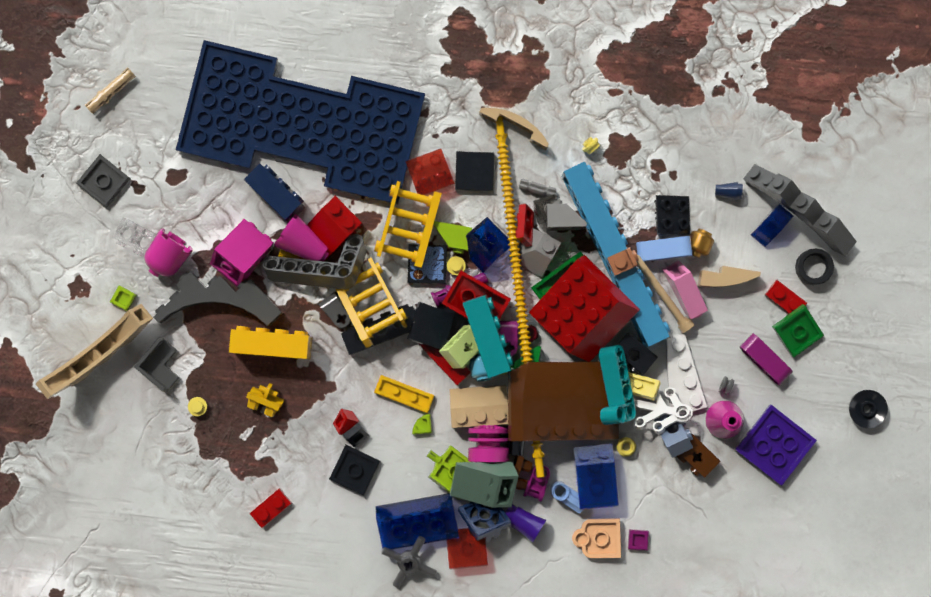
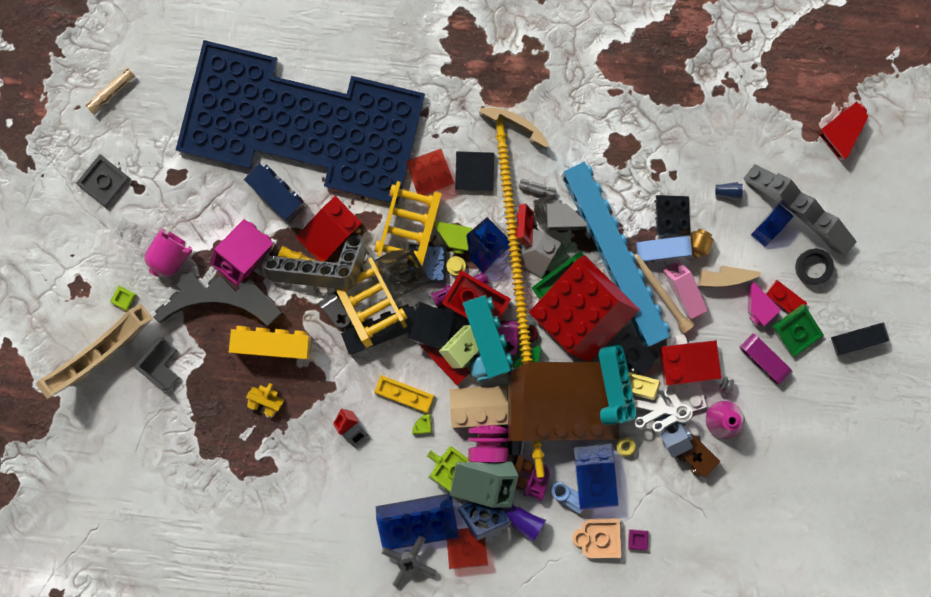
light yellow plate [188,397,207,416] -> none
red plate [249,488,292,528] -> none
dark pink cone [274,214,329,262] -> none
black tile [329,444,380,496] -> none
light yellow plate [582,137,600,154] -> none
nougat bracket [607,247,639,276] -> none
dark purple plate [735,404,817,486] -> none
black dish [849,390,888,428] -> none
none -> clear smoke slope [374,249,430,299]
none -> red slope [659,340,722,386]
none -> dark pink slope [748,282,781,327]
none -> red slope [817,101,869,162]
none -> black beam [831,322,890,356]

